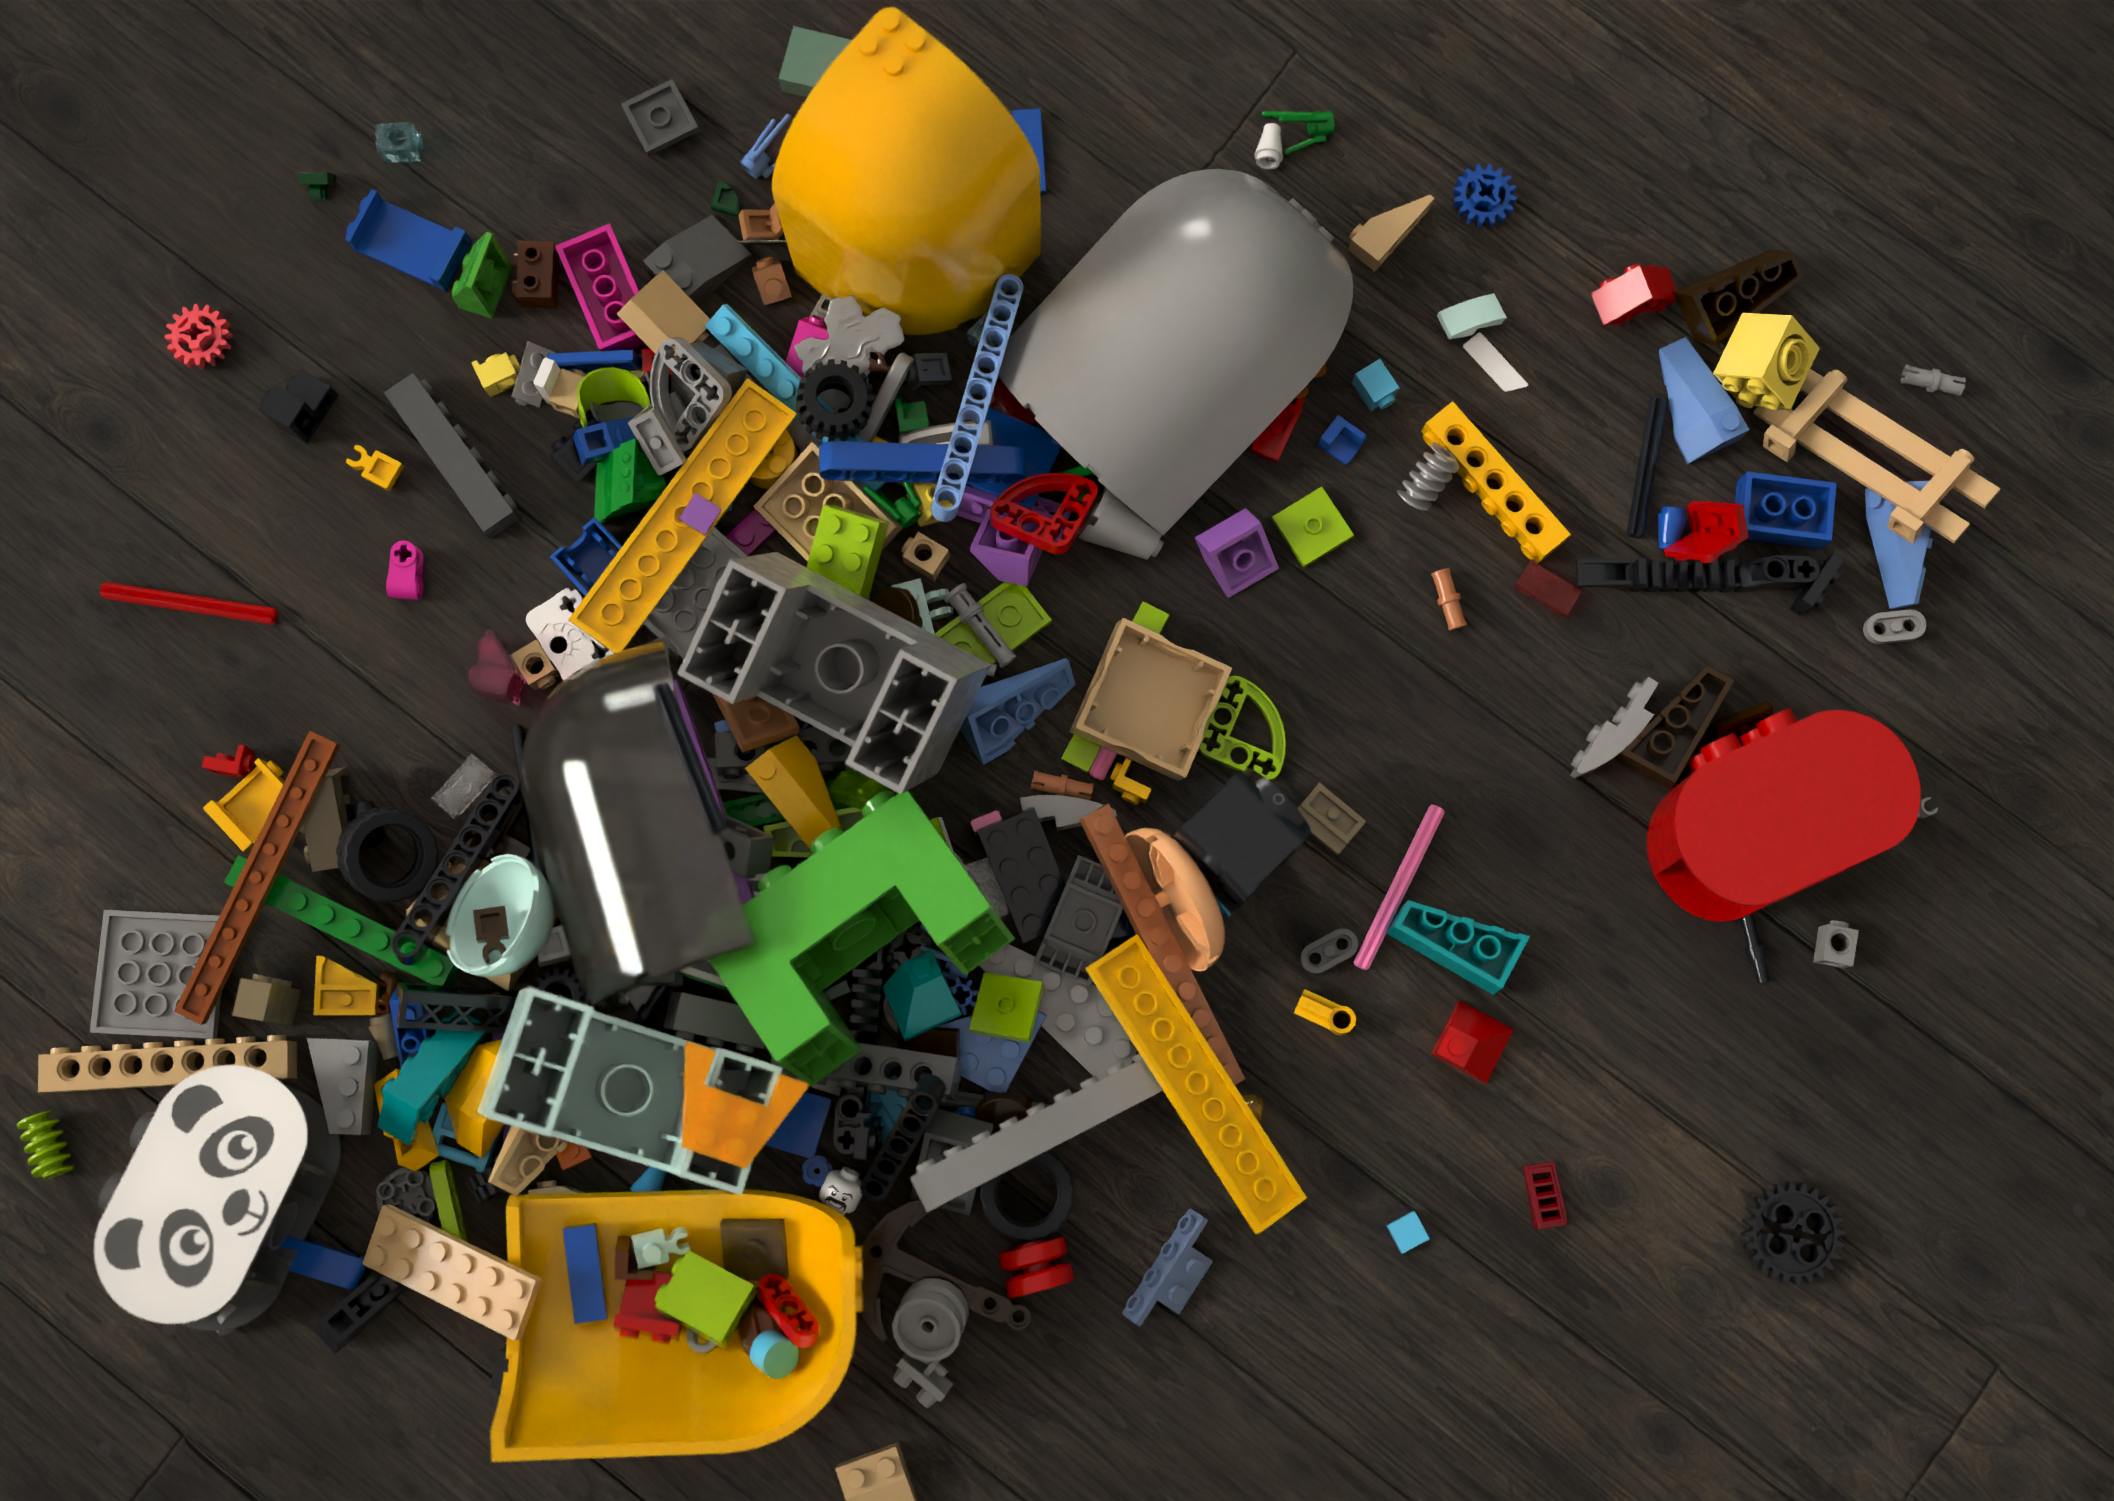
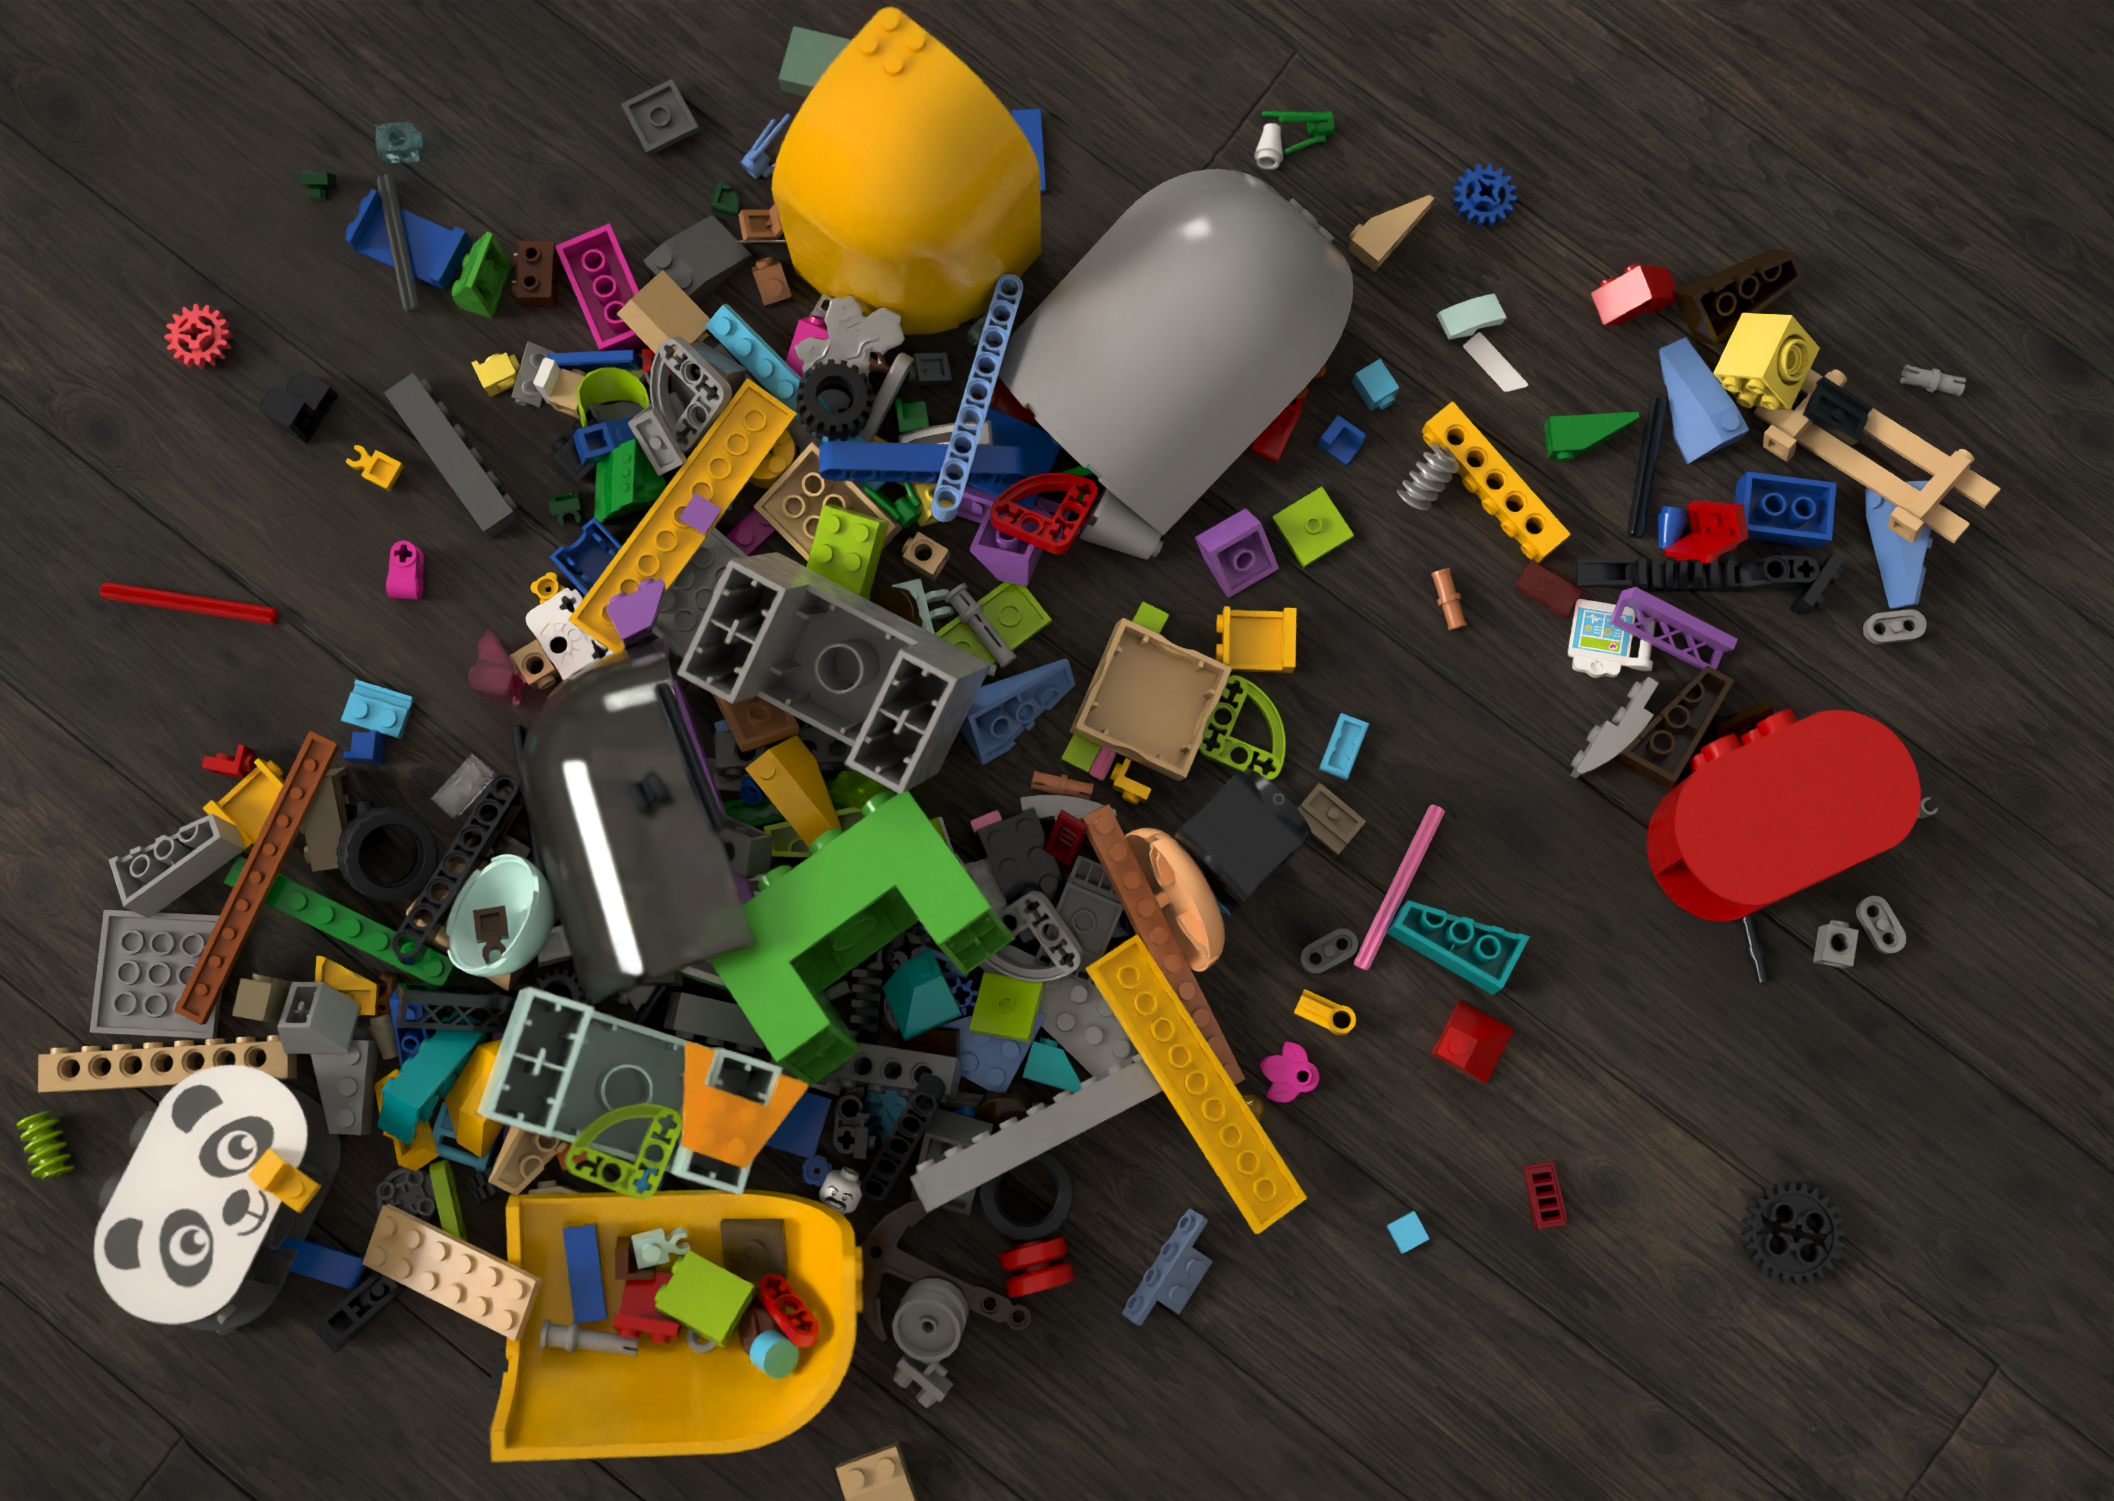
none -> light grey wedge [109,814,245,918]
none -> yellow slope [248,1148,321,1213]
none -> light grey slope [277,982,361,1054]
none -> medium azure plate [341,679,415,740]
none -> blue panel [343,730,386,765]
none -> dark grey axle [377,174,420,313]
none -> yellow plate [531,572,566,604]
none -> light grey pin [540,1319,640,1357]
none -> dark green tile [548,491,583,526]
none -> lime beam [565,1104,682,1200]
none -> medium lavender slope [605,578,666,647]
none -> black wheel [625,770,671,815]
none -> blue plate [739,776,767,805]
none -> light grey beam [985,891,1085,982]
none -> teal slope [1023,1037,1082,1093]
none -> dark red slope [1044,809,1089,867]
none -> yellow panel [1216,606,1297,673]
none -> dark pink plate [1260,1042,1320,1103]
none -> medium azure plate [1318,713,1369,781]
none -> green slope [1544,412,1639,463]
none -> piece [1568,599,1657,678]
none -> medium lavender fence [1609,587,1738,670]
none -> black plate [1803,377,1873,446]
none -> light grey plate [1856,896,1906,954]

